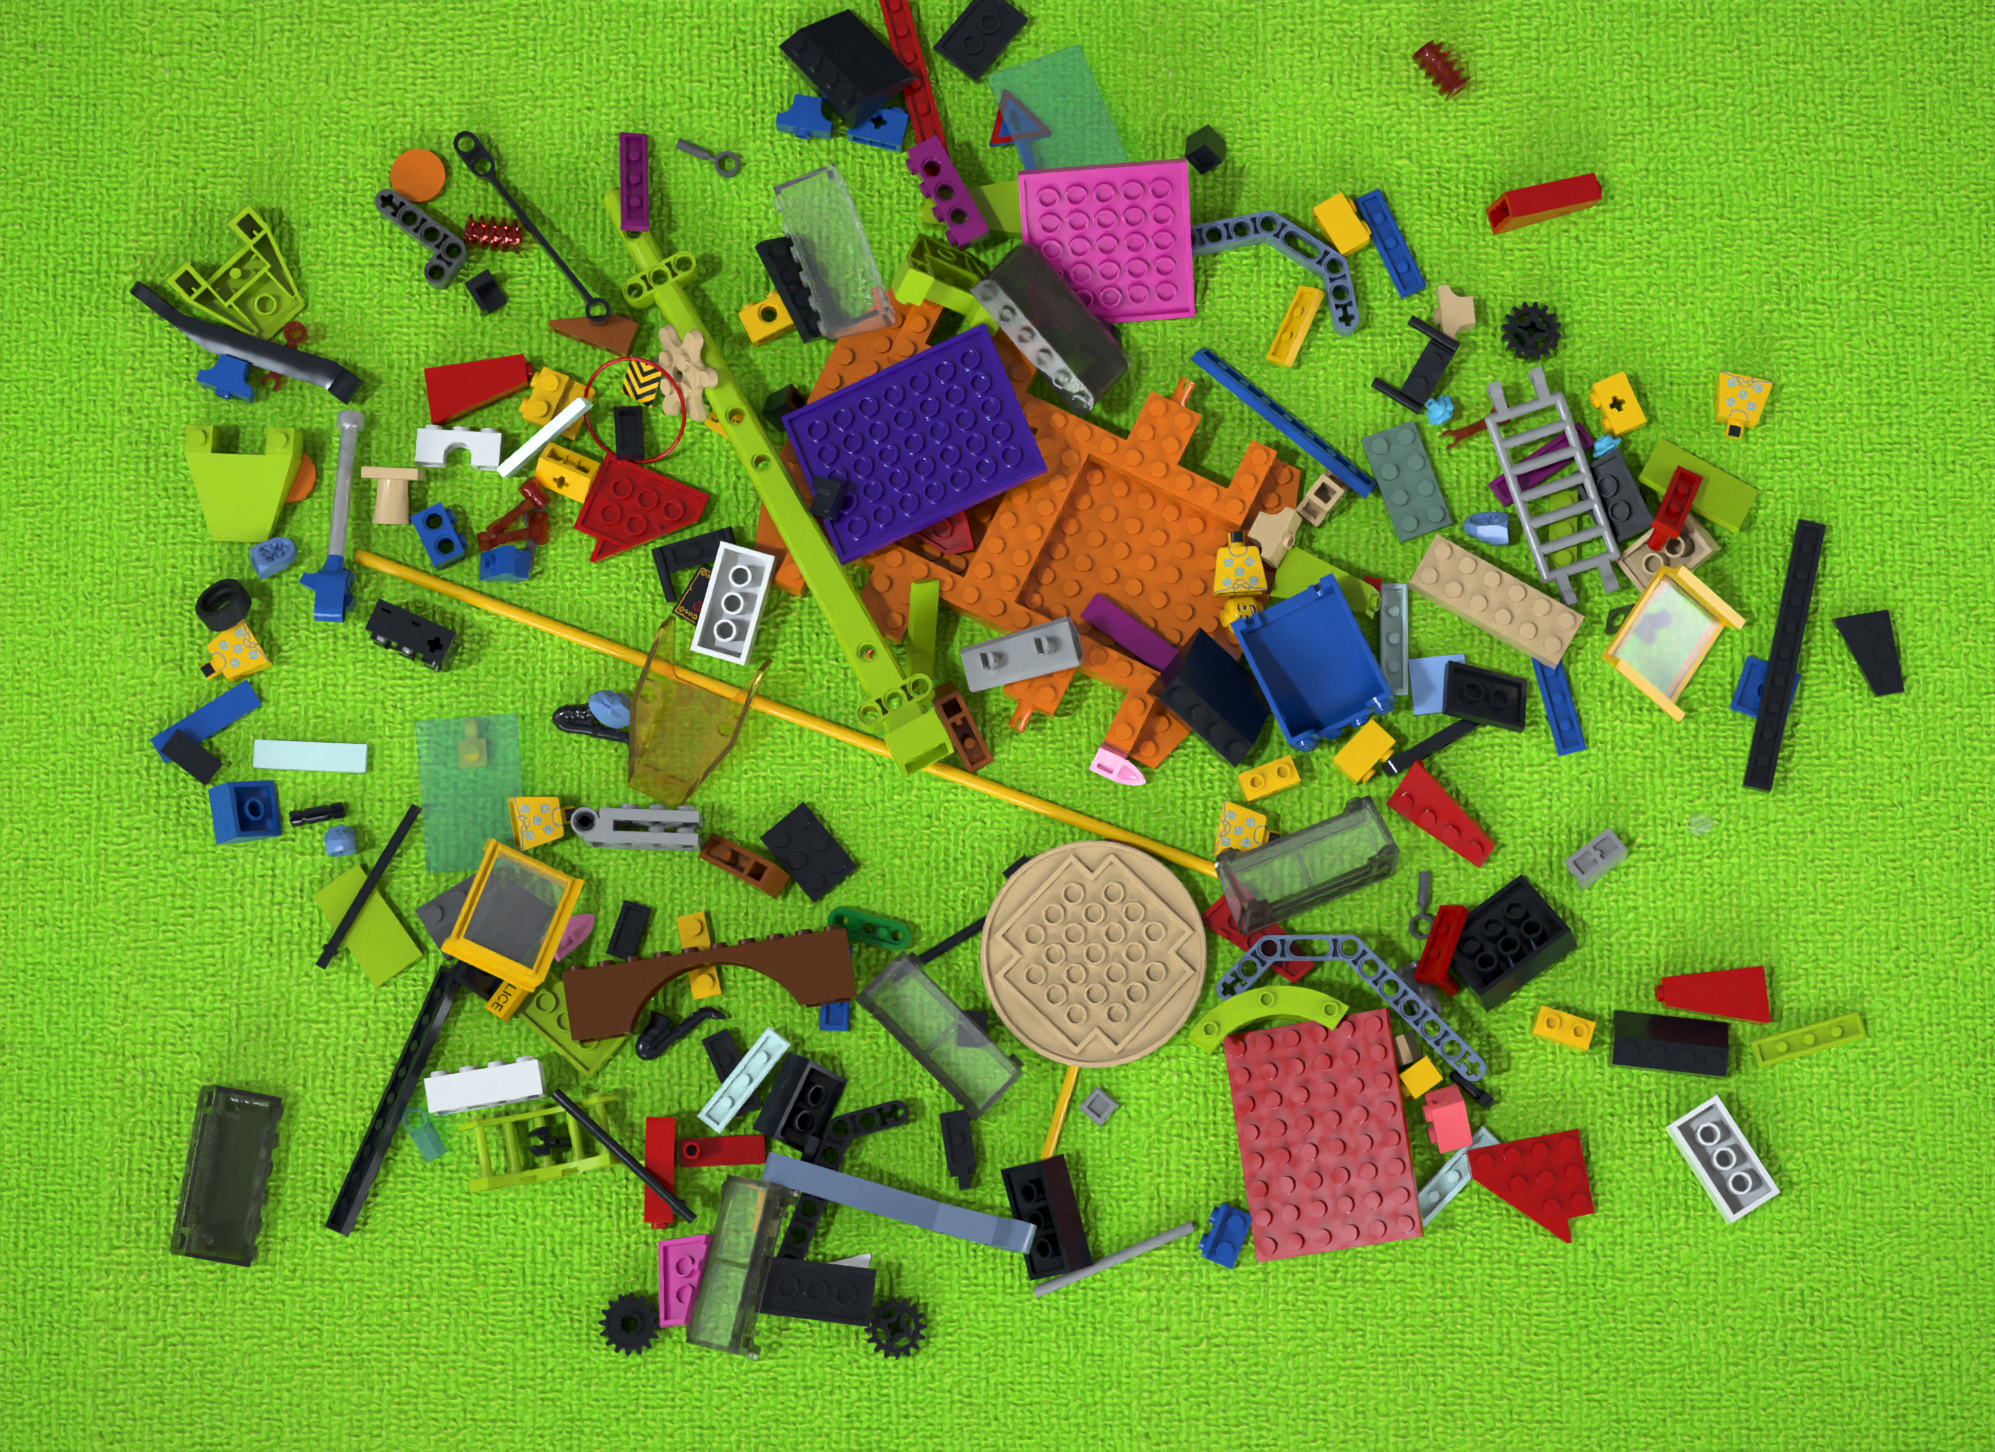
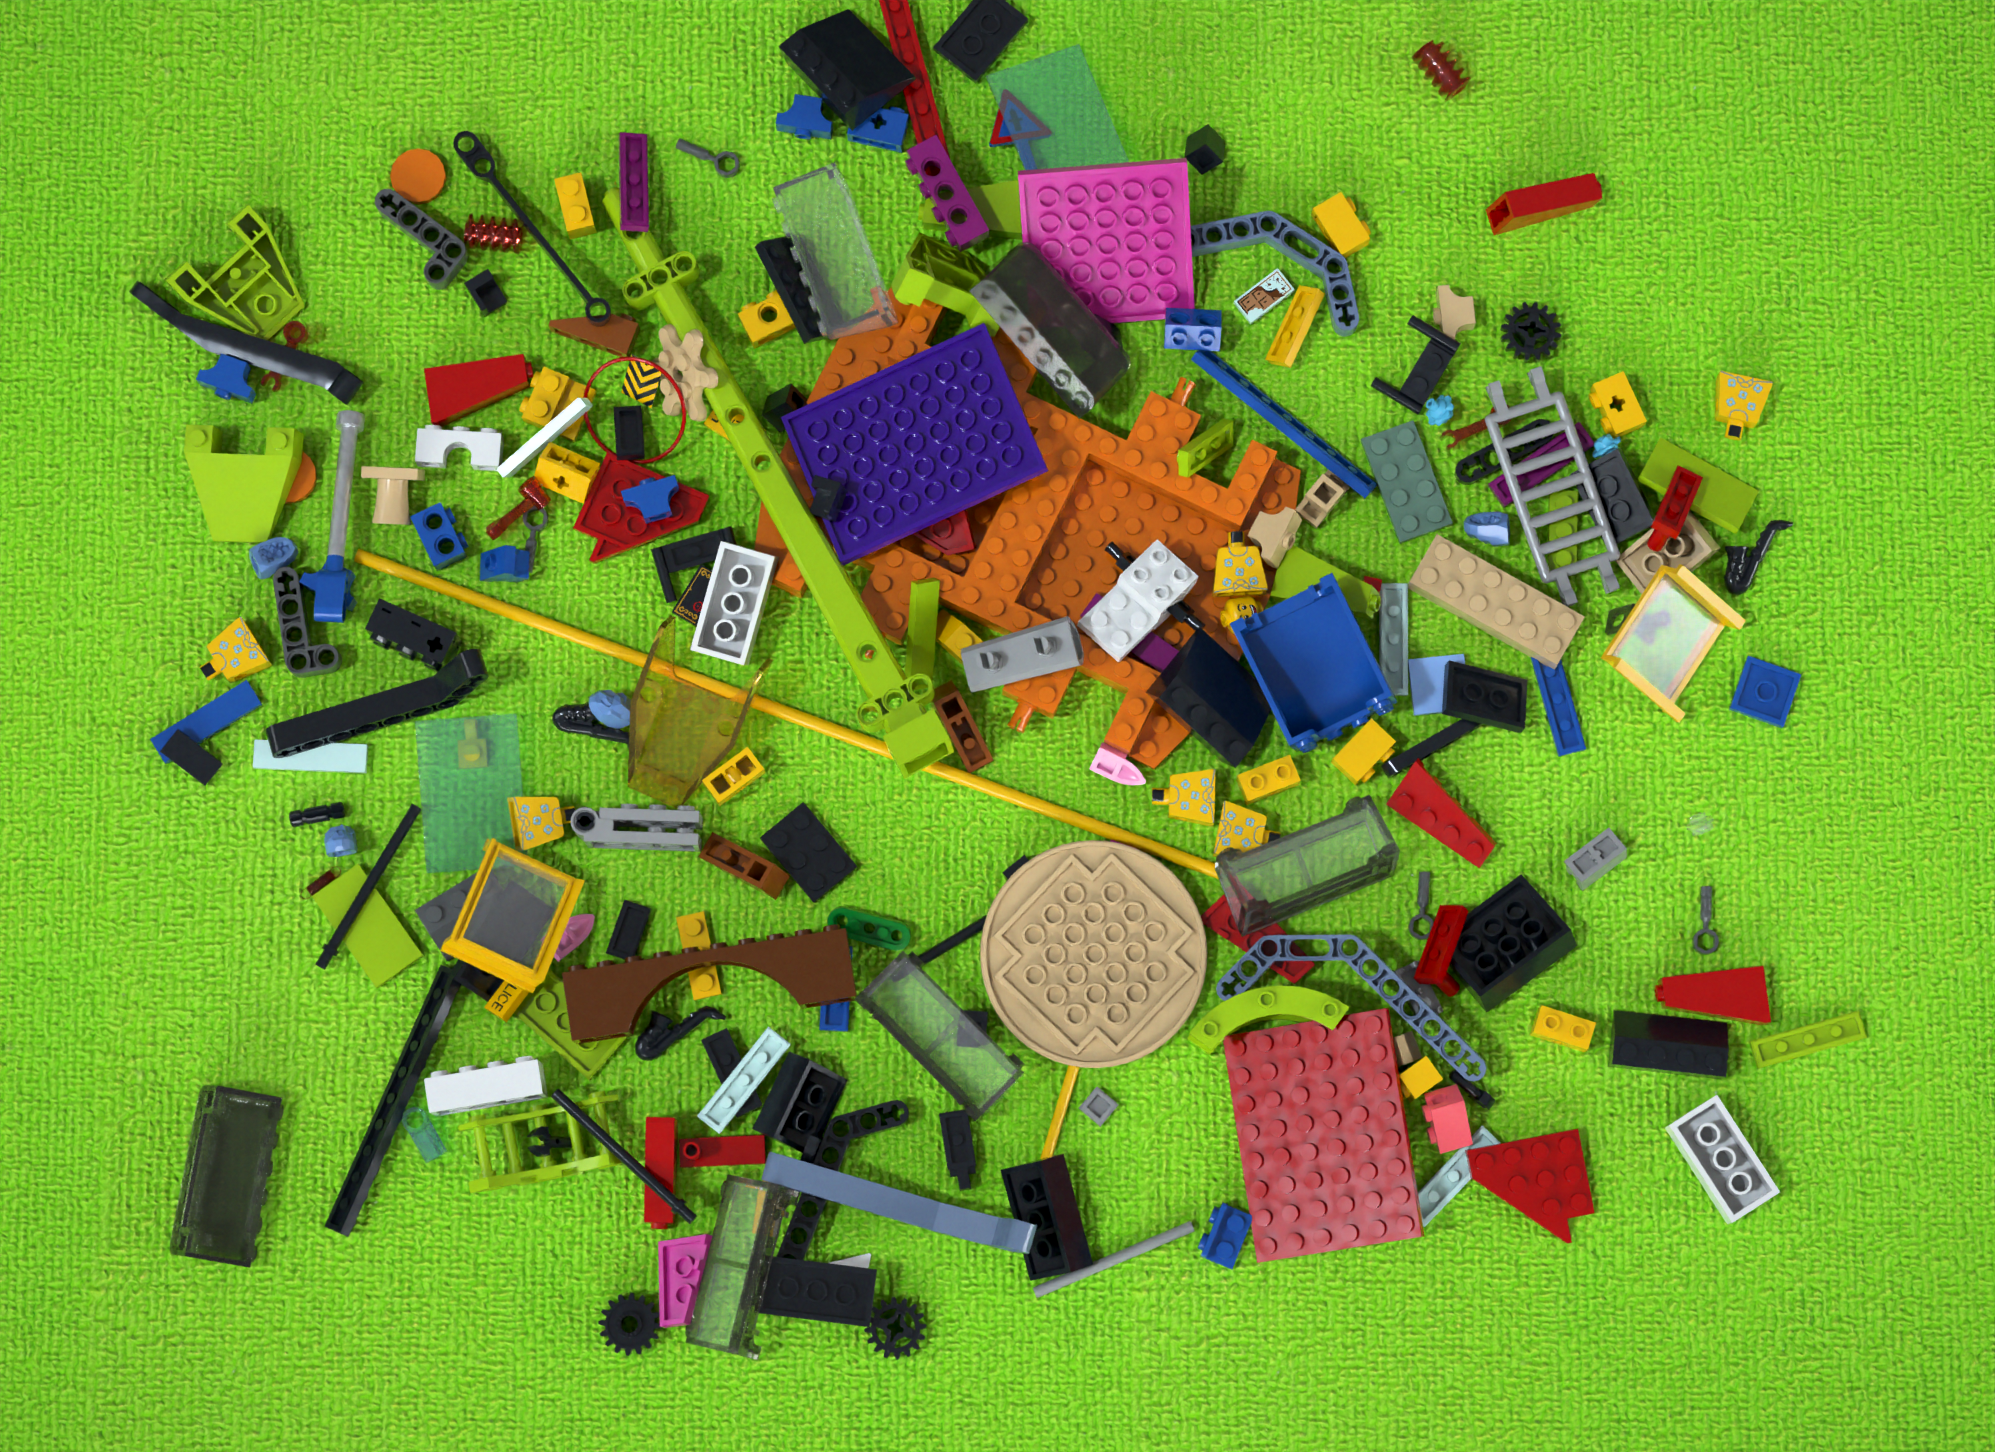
black tyre [195,578,252,632] -> none
blue slope [208,780,282,845] -> none
clear red brick [477,511,550,551] -> none
blue tile [1353,189,1427,300] -> none
black plate [1742,519,1826,794] -> none
black wing [1831,610,1904,698] -> none
none -> black beam [265,649,489,758]
none -> dark grey beam [273,567,342,678]
none -> clear red piece [301,866,341,899]
none -> yellow brick [554,172,597,239]
none -> blue brick [621,475,680,524]
none -> yellow brick [702,747,765,806]
none -> yellow slope [935,609,983,666]
none -> white piece [1077,539,1206,663]
none -> yellow torso [1152,769,1216,826]
none -> blue brick [1164,308,1221,351]
none -> lime plate [1177,418,1233,478]
none -> tile [1233,268,1295,325]
none -> black beam [1454,419,1553,485]
none -> dark grey piece [1692,886,1719,955]
none -> black piece [1724,520,1793,595]

